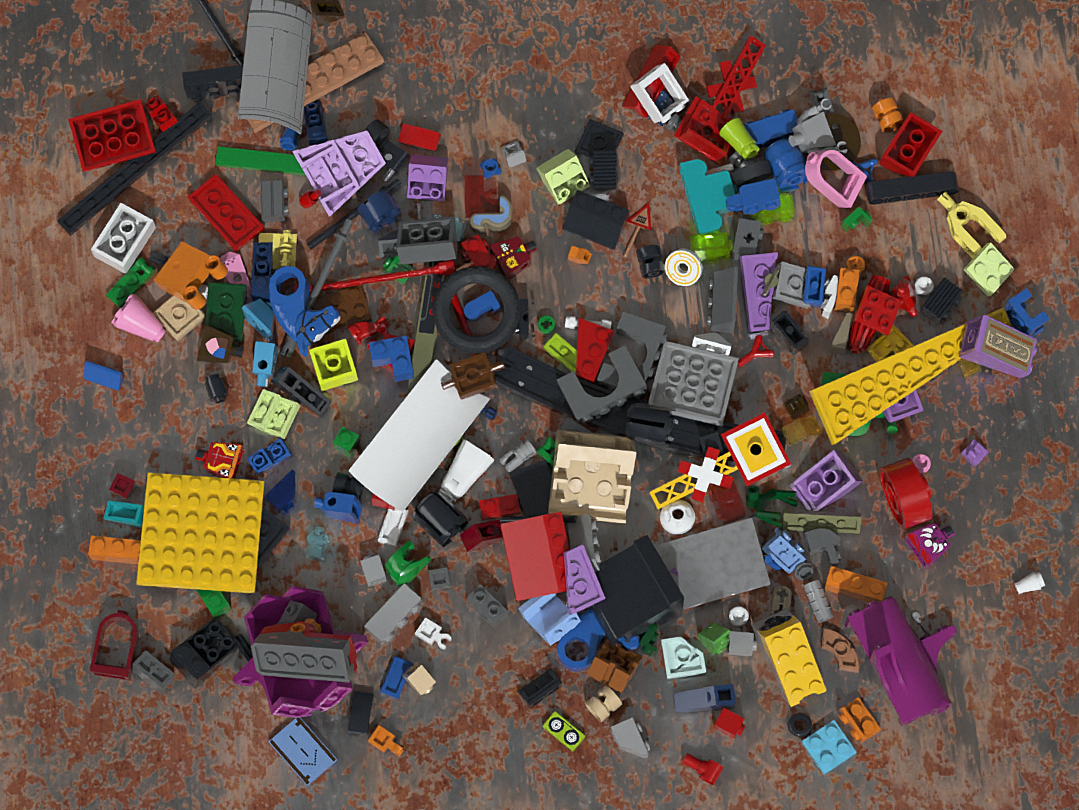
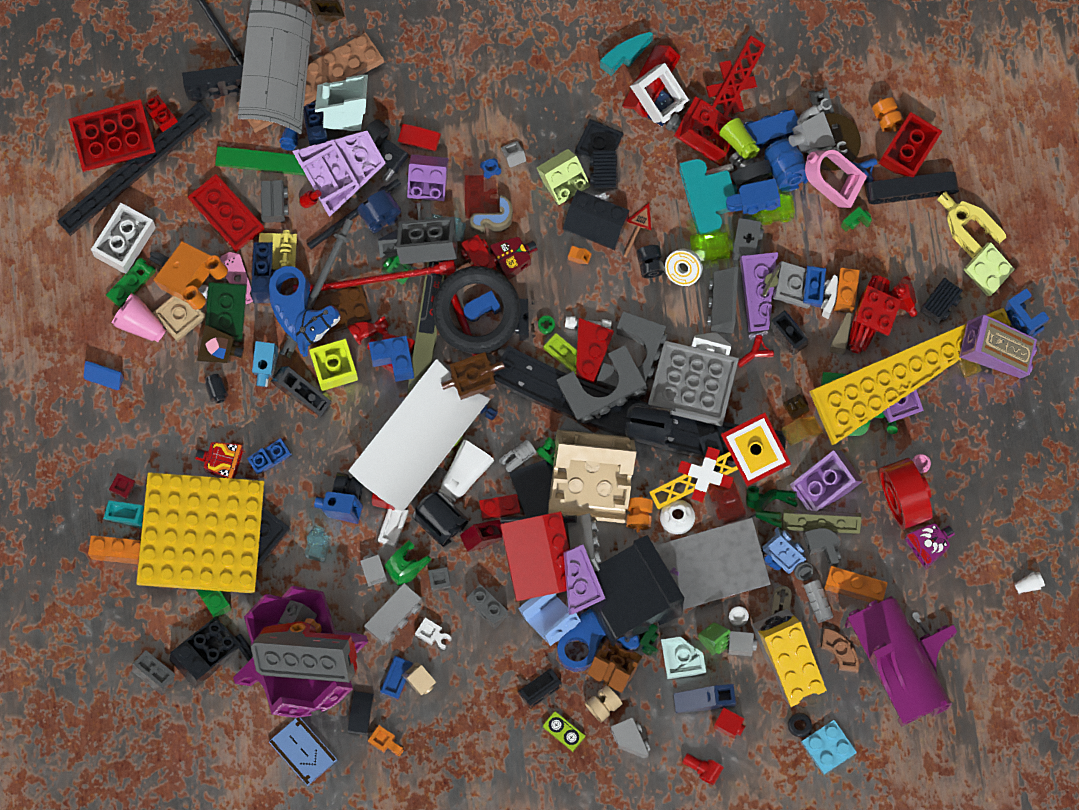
dark red window [89,610,139,681] -> none
dark azure slope [242,299,275,343] -> none
yellowish green slope [247,389,300,439] -> none
clear blue slope [265,469,297,516] -> none
green brick [333,426,360,457] -> none
orange bracket [838,697,881,744] -> none
orange tile [846,256,865,275] -> none
yellow tile [866,325,915,362] -> none
white tile [914,277,934,297] -> none
medium lavender tile [961,439,989,467] -> none
none -> light aqua piece [315,75,368,131]
none -> teal slope [600,32,653,76]
none -> orange wheel [626,495,653,533]

